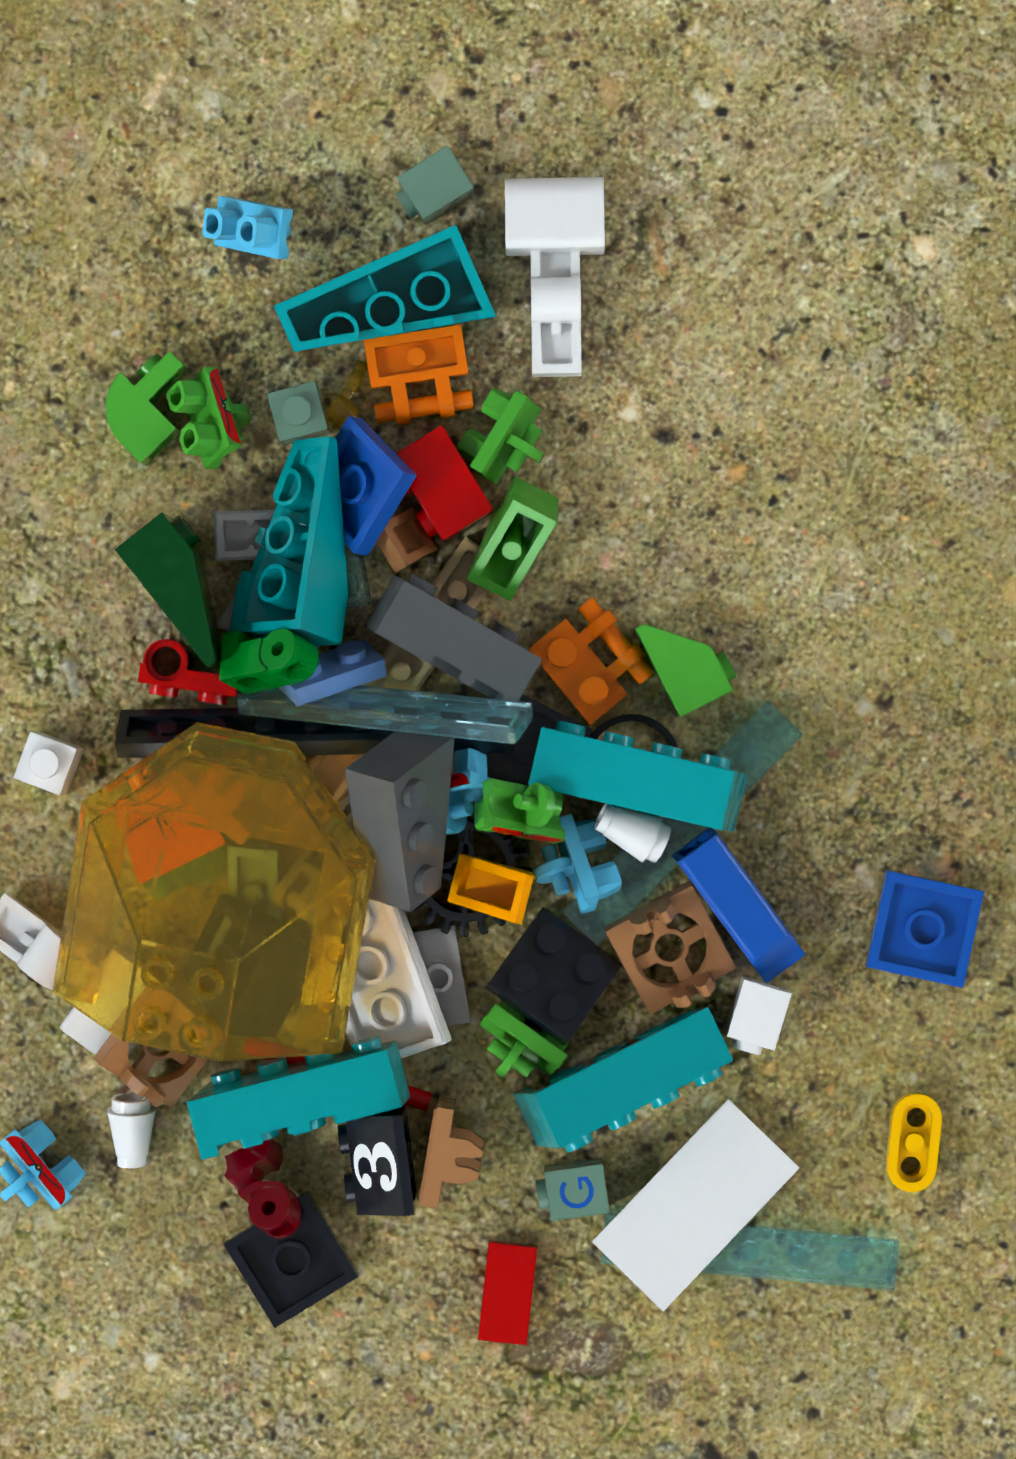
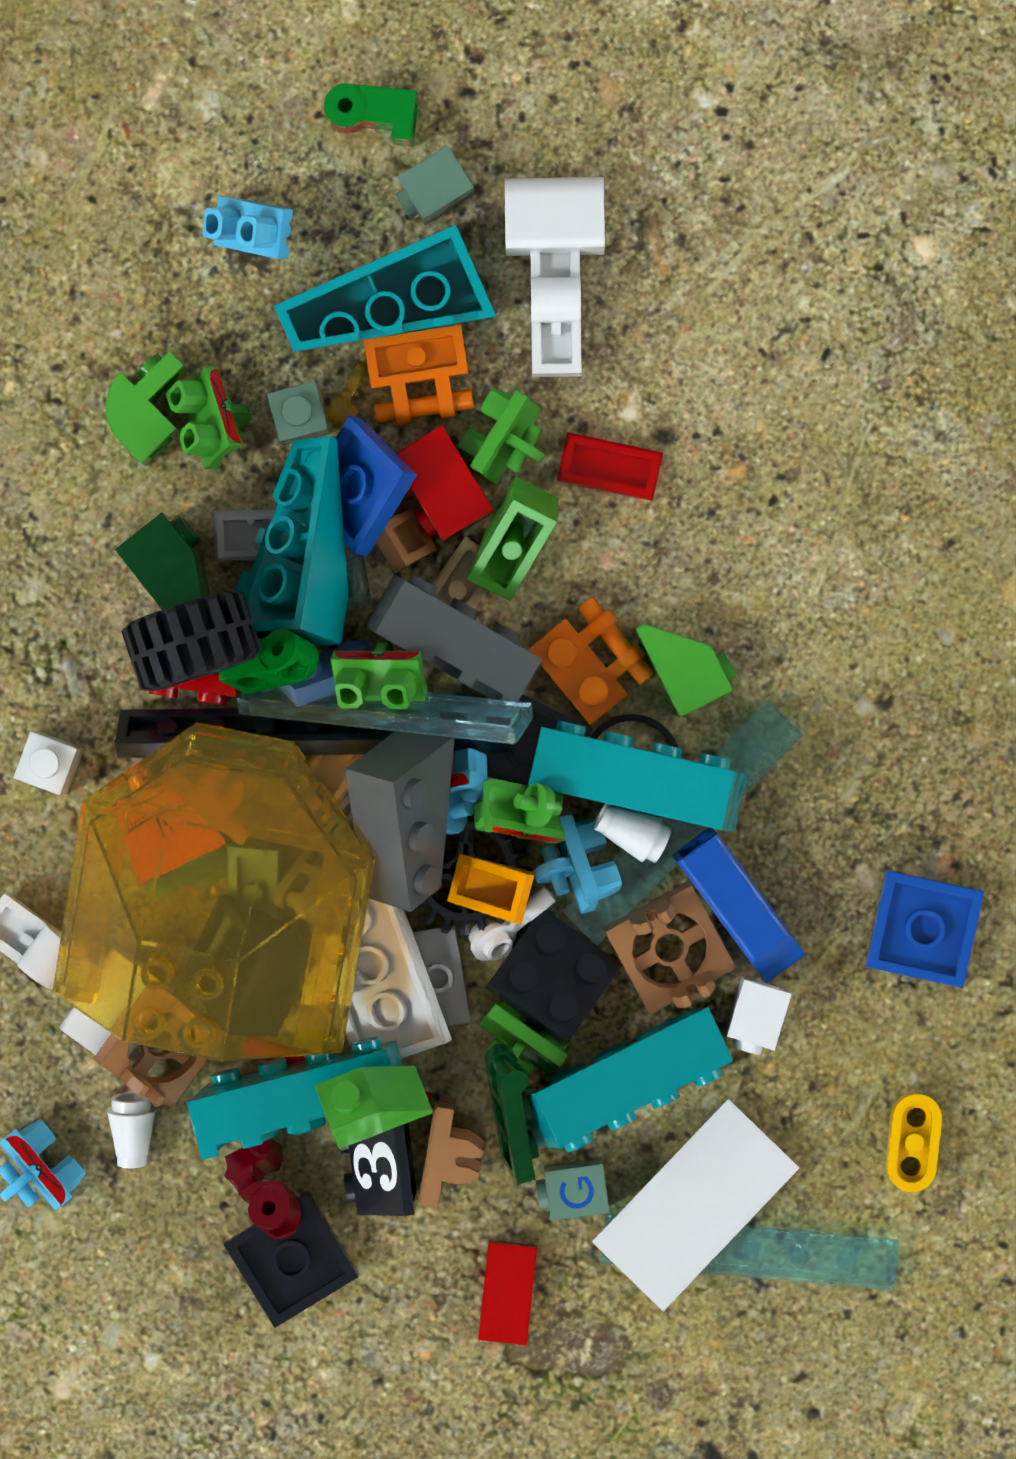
none -> black tyre [121,590,262,692]
none -> bright green slope [314,1066,433,1149]
none -> green leg [324,84,419,147]
none -> bright green hips [331,641,428,709]
none -> white plate [469,886,556,961]
none -> dark green plate [485,1043,539,1185]
none -> red tile [557,432,663,502]

